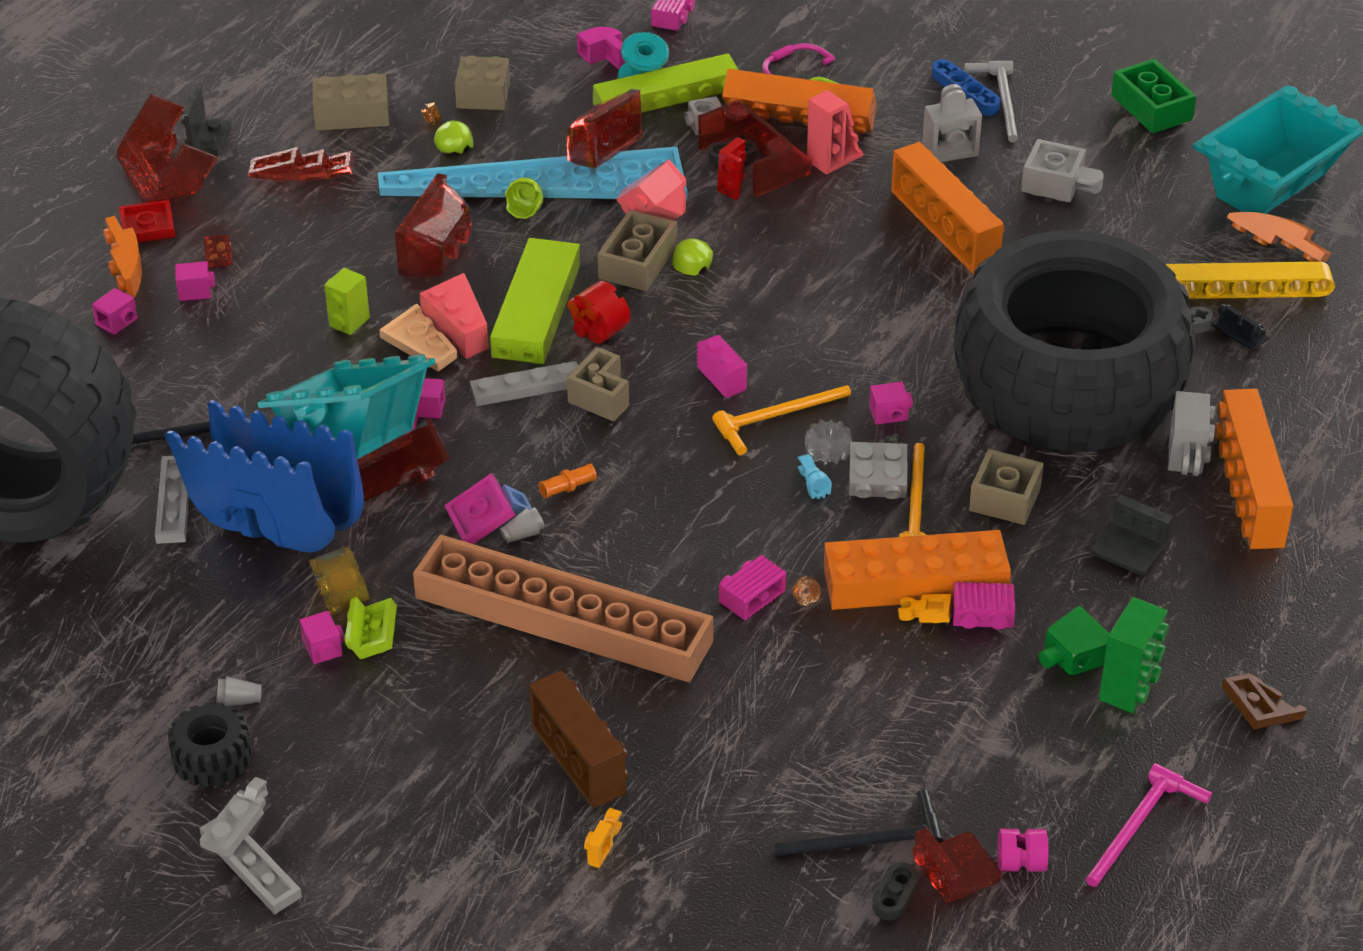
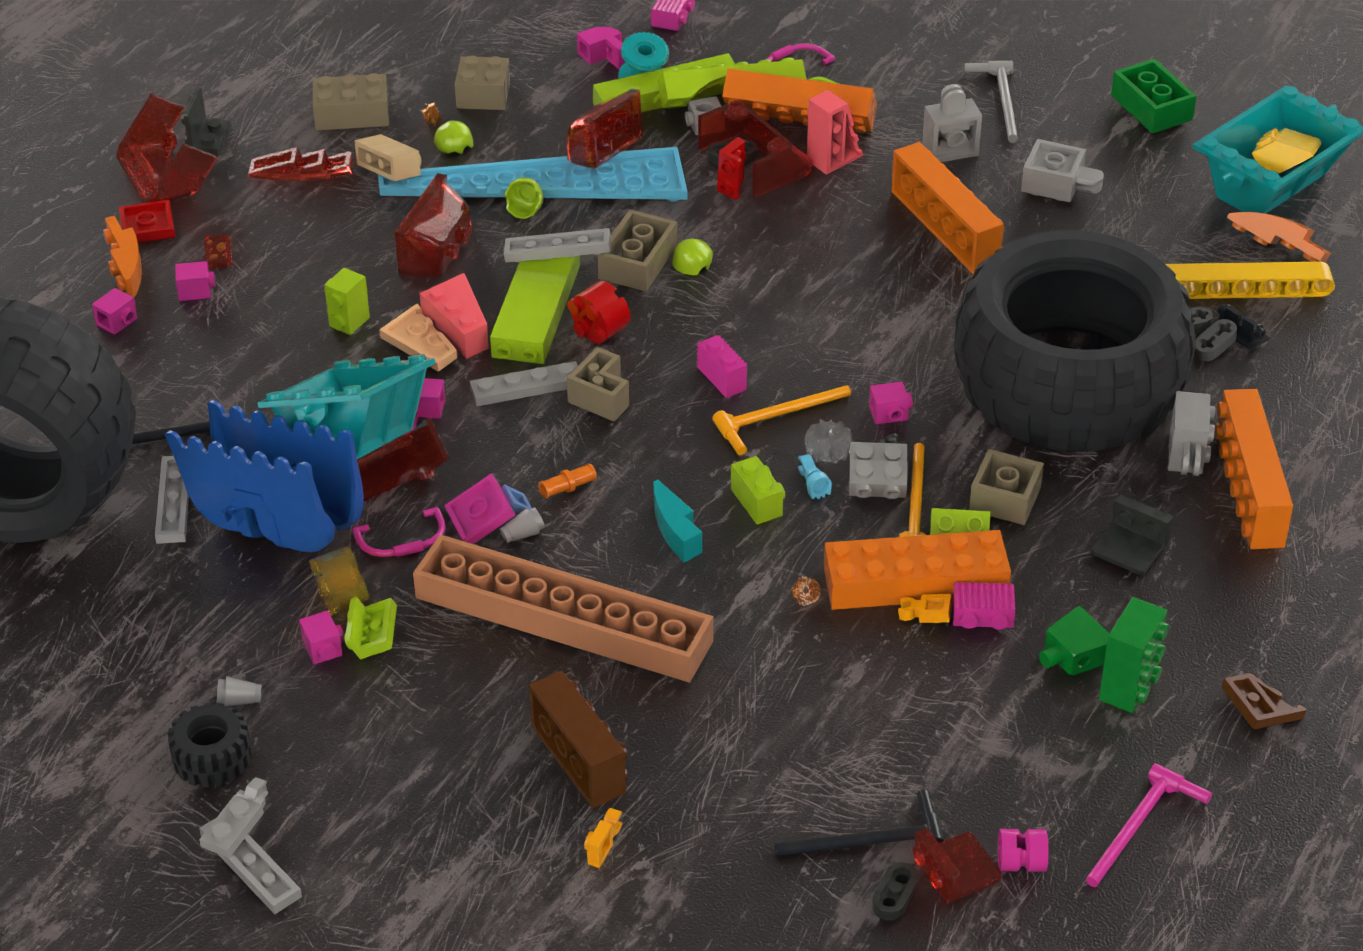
coral wedge [617,160,686,221] -> none
dark pink brick [719,555,786,620] -> none
blue beam [932,59,1000,116] -> none
none -> dark pink piece [352,507,446,558]
none -> tan brick [355,134,422,181]
none -> light grey plate [504,228,611,263]
none -> teal slope [653,480,702,563]
none -> lime arch [658,58,806,108]
none -> lime brick [731,456,785,525]
none -> lime bracket [930,508,990,535]
none -> dark grey beam [1194,319,1237,362]
none -> yellow slope [1252,128,1322,174]

